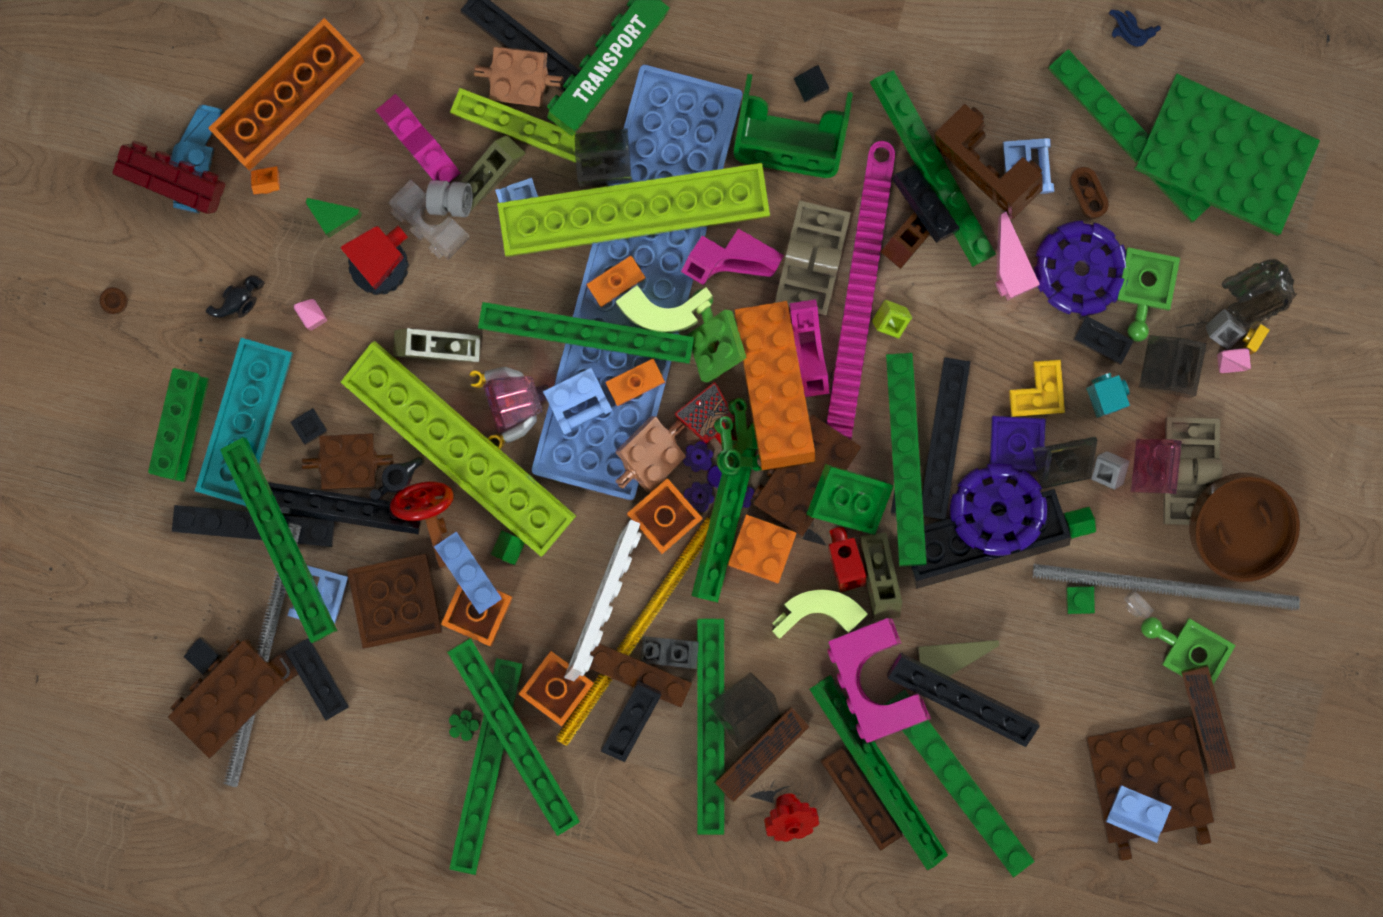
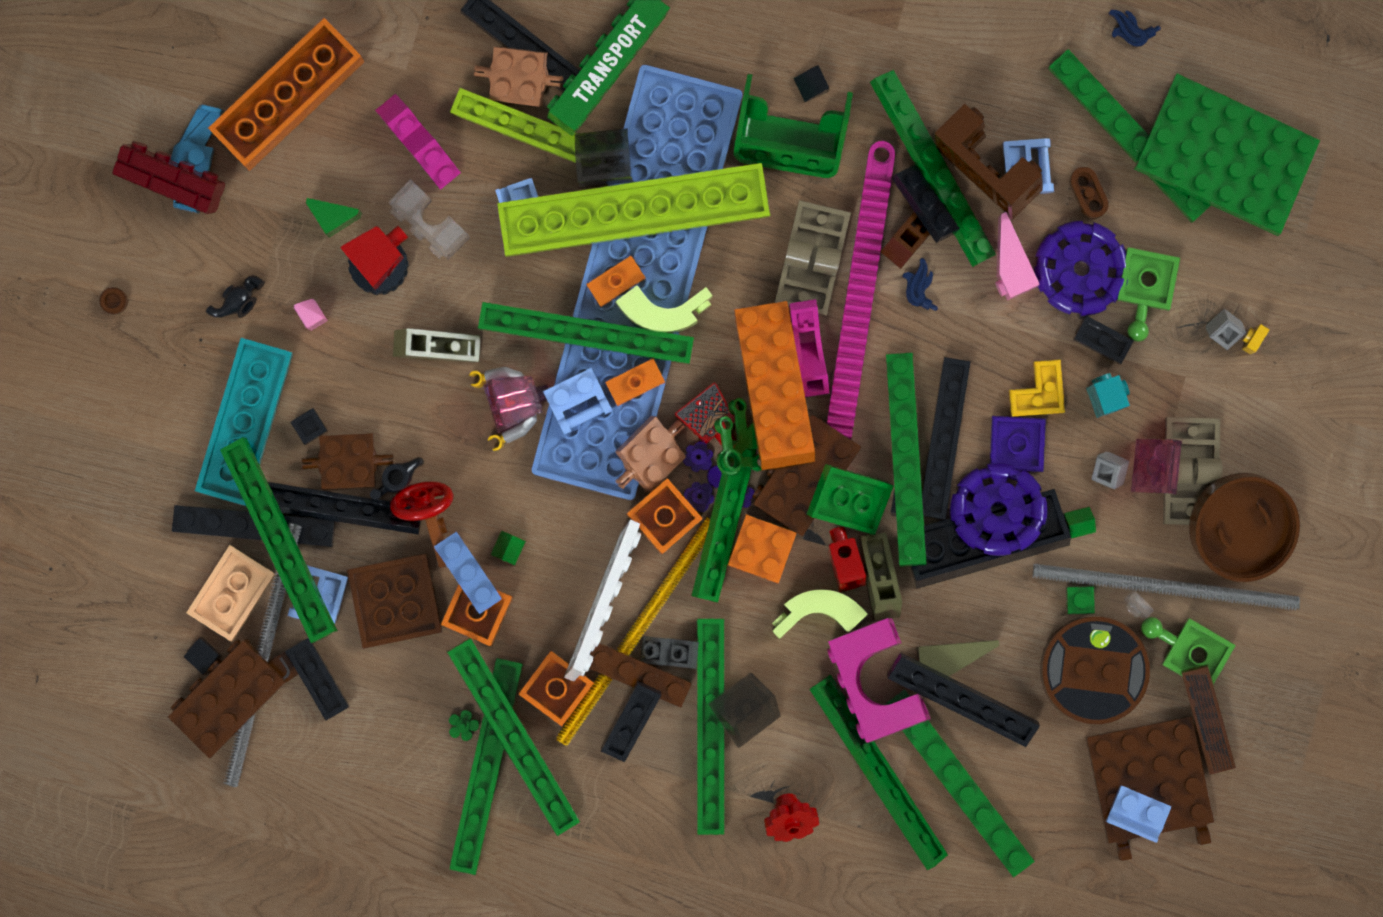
green fence [148,368,210,482] -> none
orange plate [251,166,280,195] -> none
lime plate [341,341,576,557] -> none
light grey wheel [426,180,473,218] -> none
olive slope [460,135,526,212] -> none
dark pink arch [681,229,784,285] -> none
bright green plate [687,289,747,383] -> none
reddish brown tile [714,707,809,802] -> none
reddish brown tile [820,746,902,851] -> none
lime slope [872,300,912,339] -> none
clear smoke slope [1033,436,1098,489] -> none
clear smoke slope [1139,335,1207,398] -> none
bright pink slope [1217,348,1251,373] -> none
clear smoke piece [1222,259,1297,328] -> none
none -> light nougat plate [186,545,275,642]
none -> dark blue piece [903,258,938,311]
none -> piece [1040,617,1150,724]

